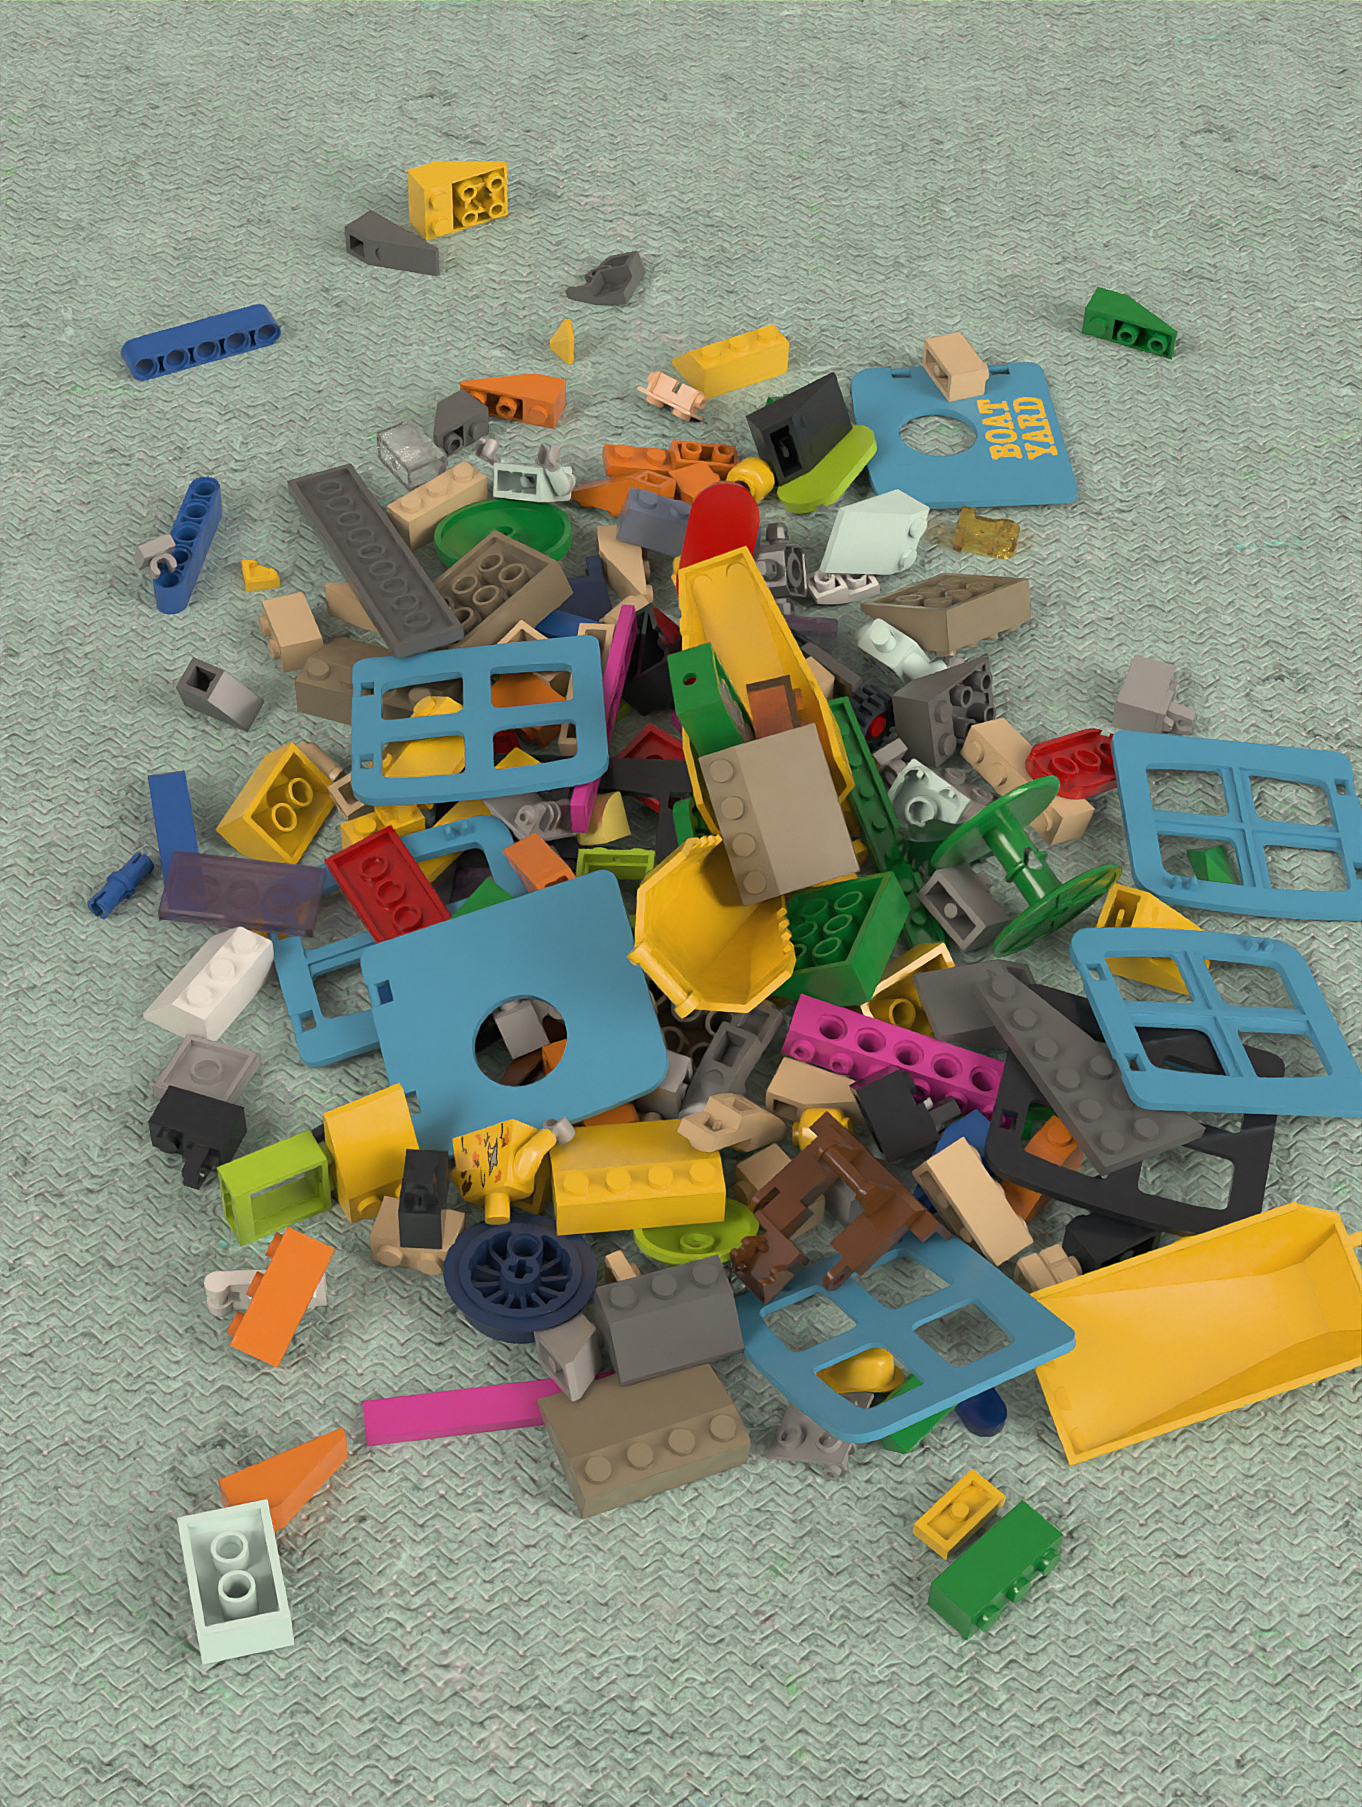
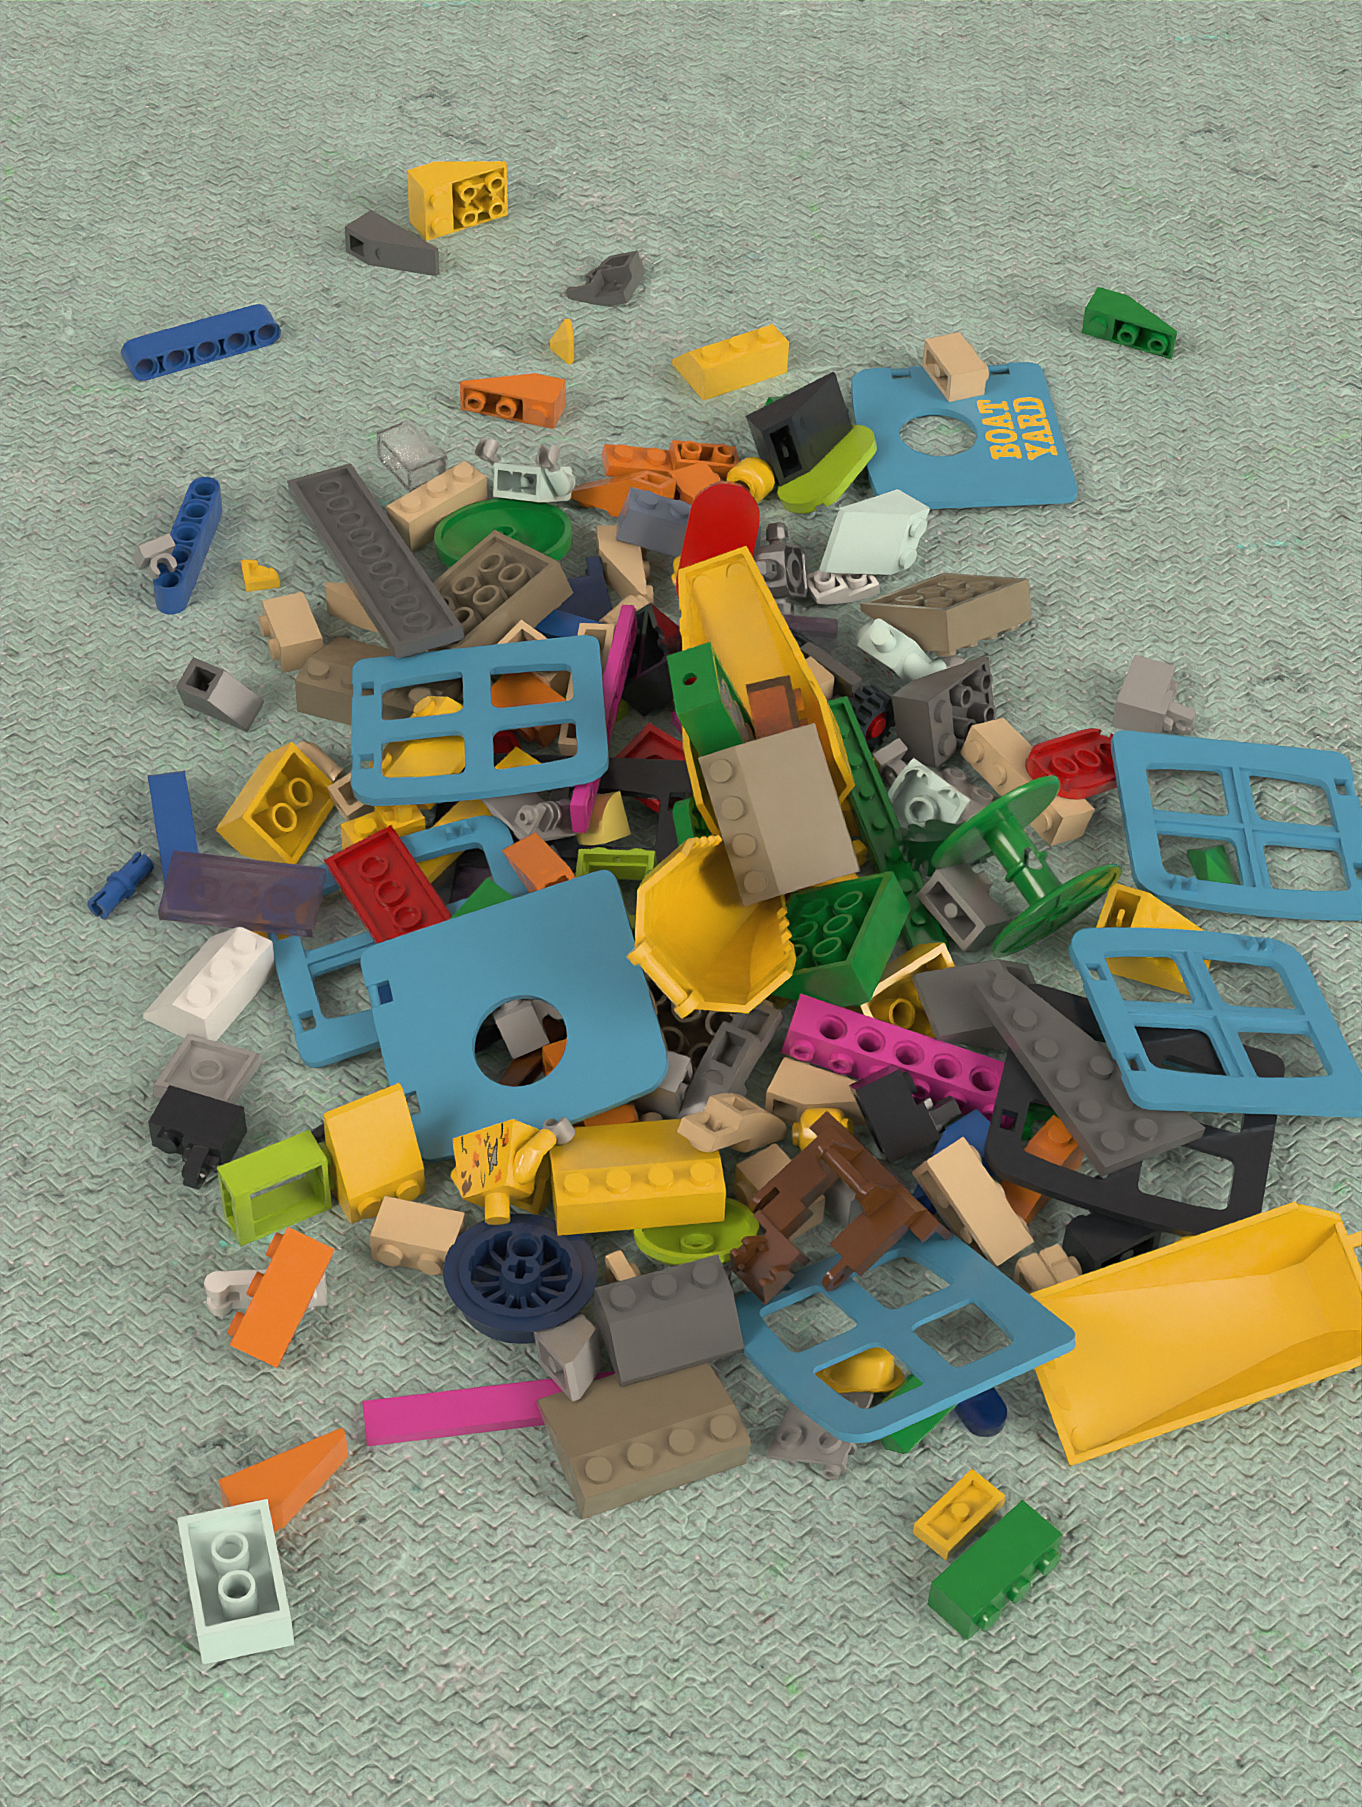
black hinge [398,1149,449,1249] -> none
dark grey slope [433,389,489,462] -> none
light nougat hinge [637,371,707,422] -> none
clear yellow leg [953,505,1020,559] -> none

